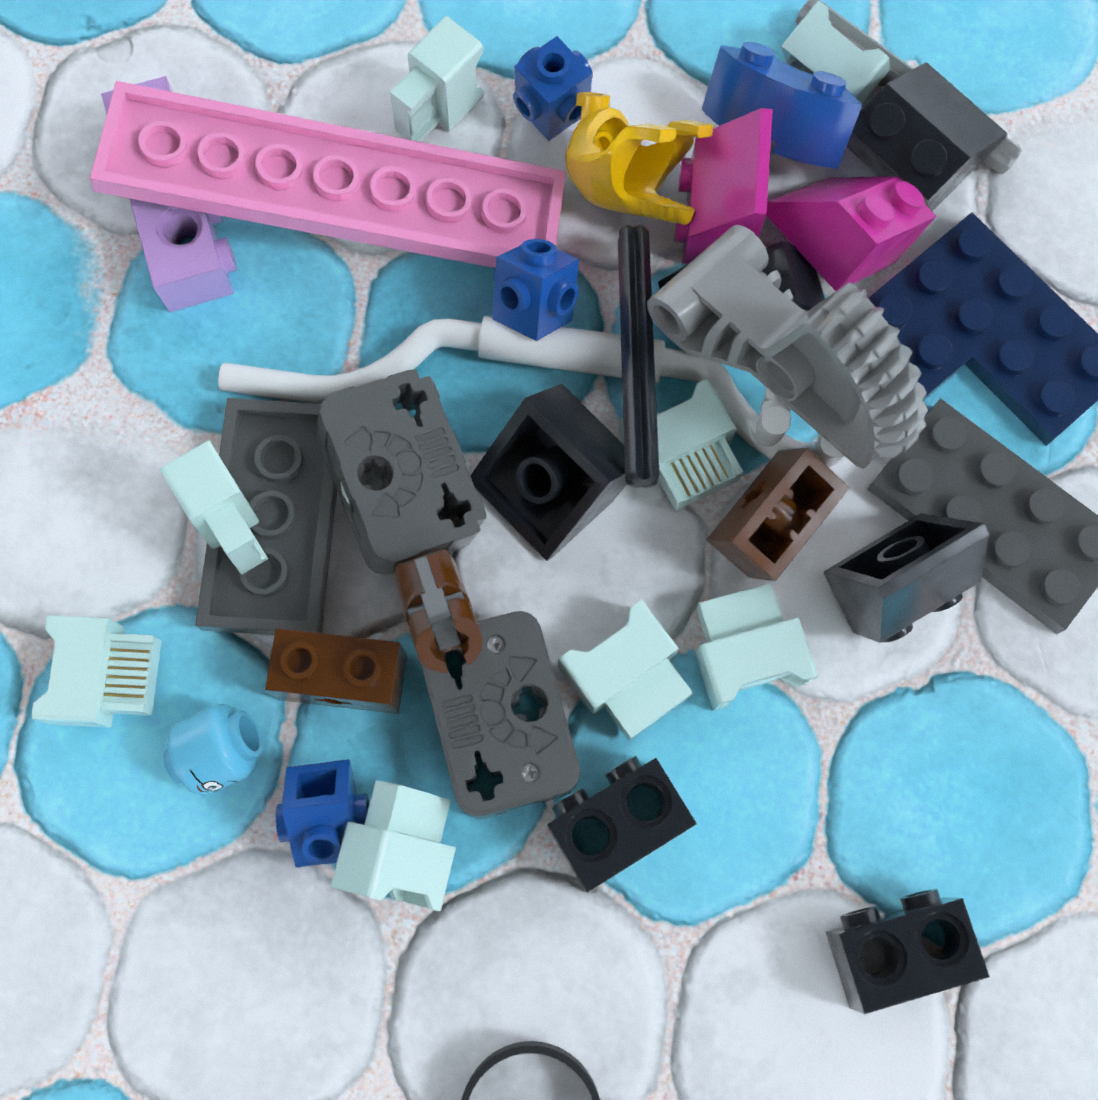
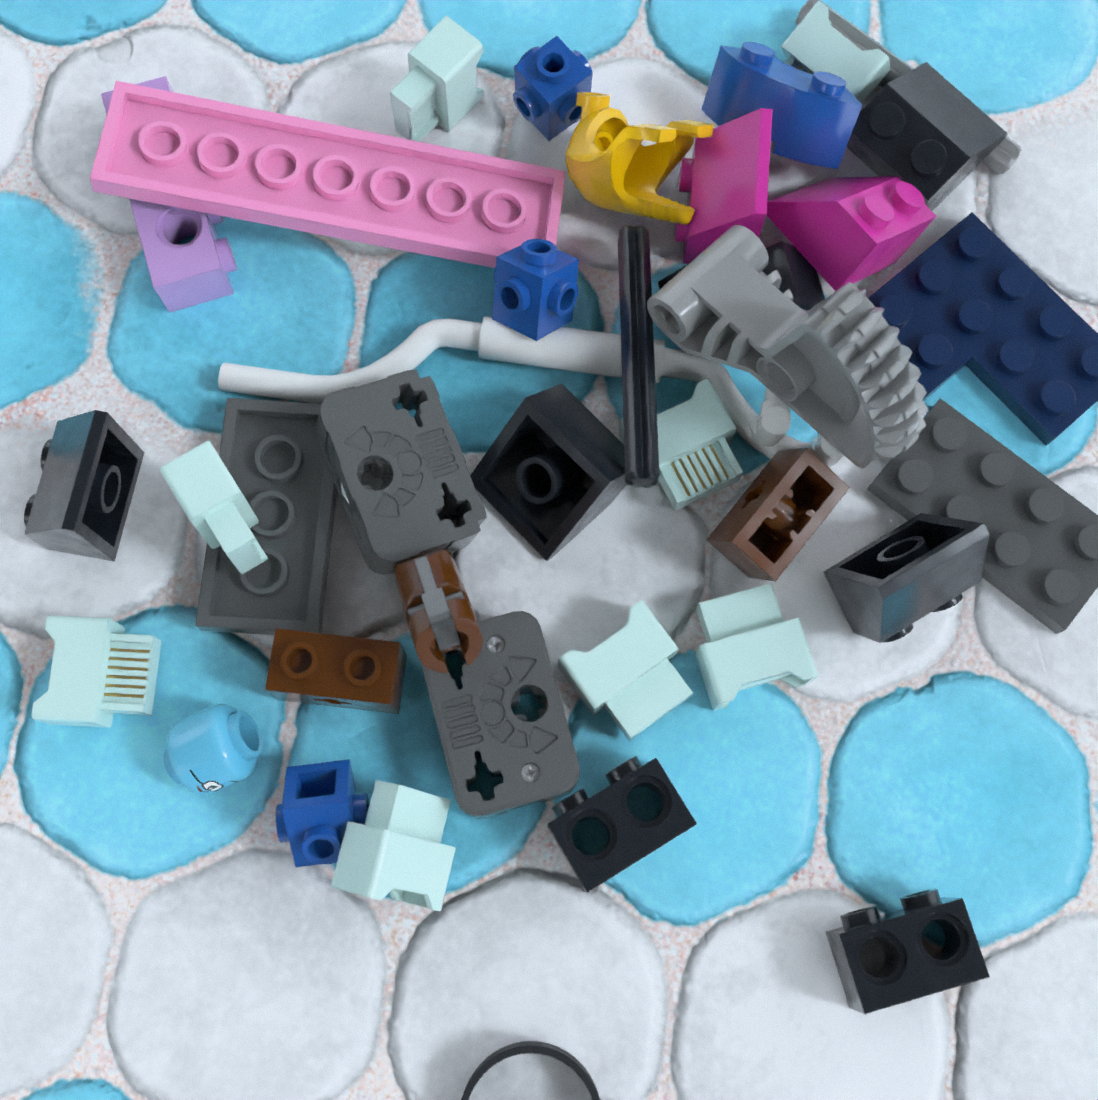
none -> black slope [24,410,145,562]

